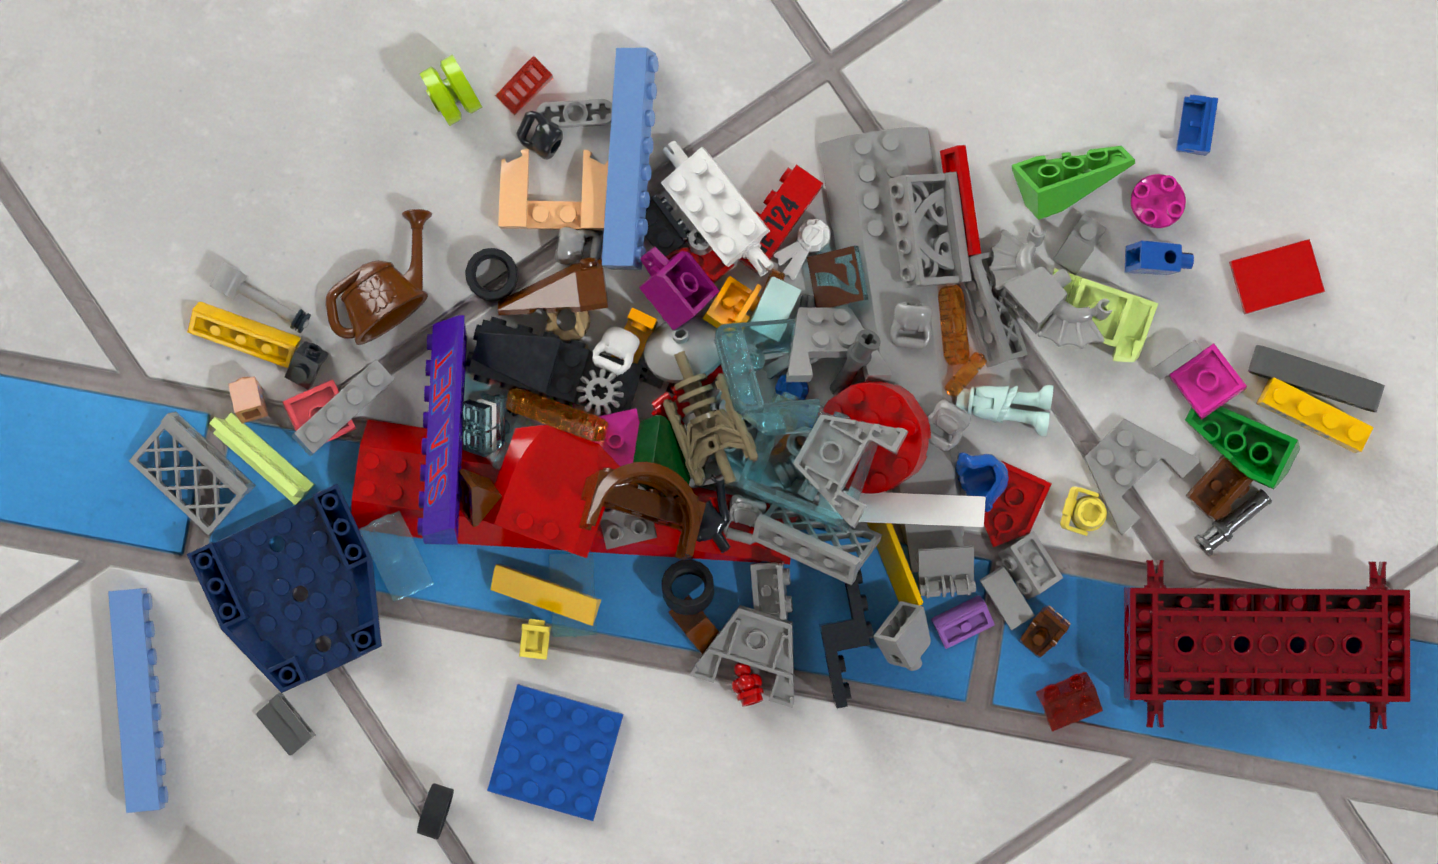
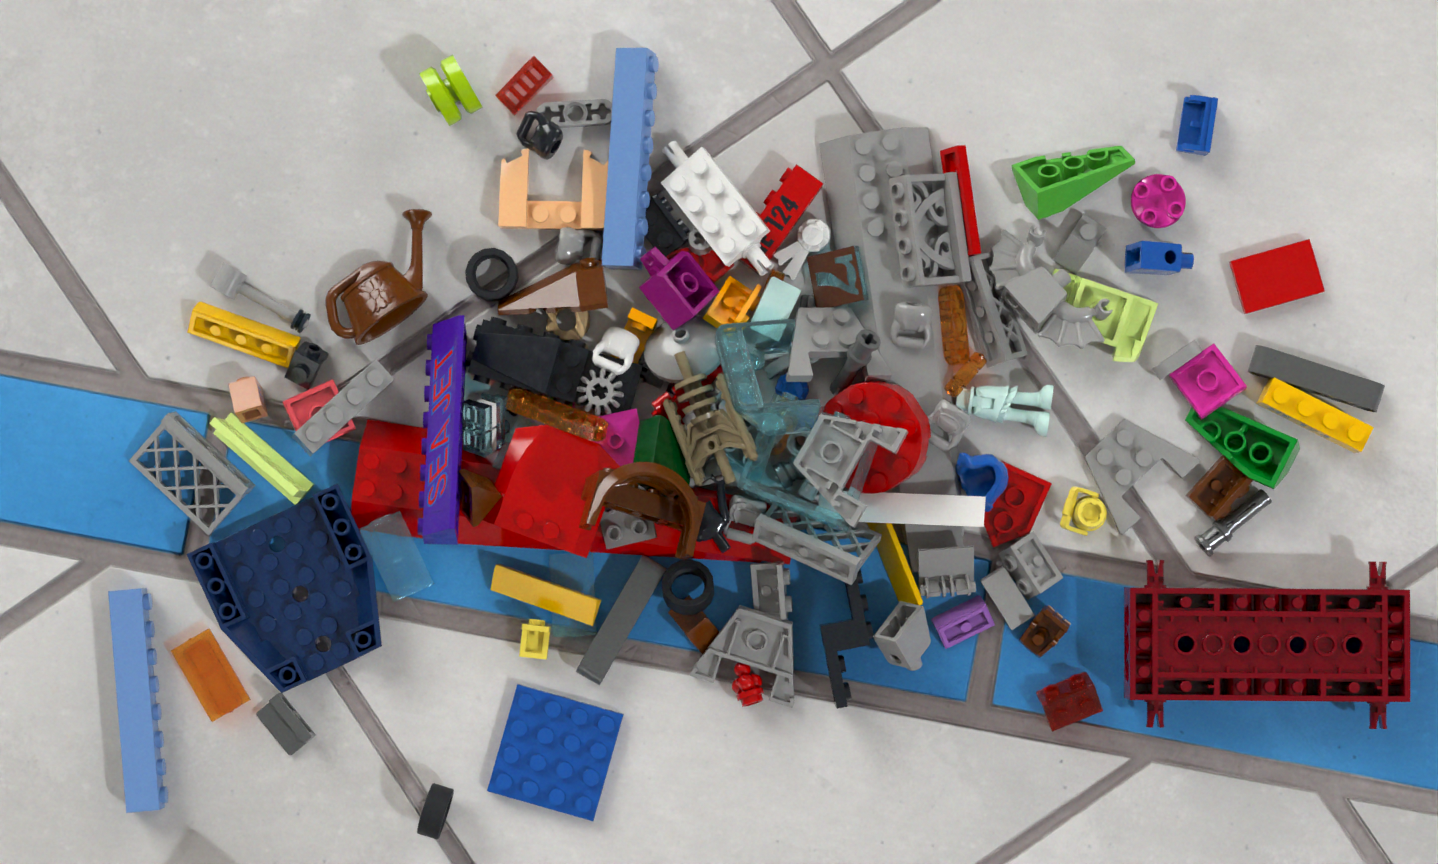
none -> clear orange piece [171,628,251,722]
none -> dark grey beam [576,555,667,685]

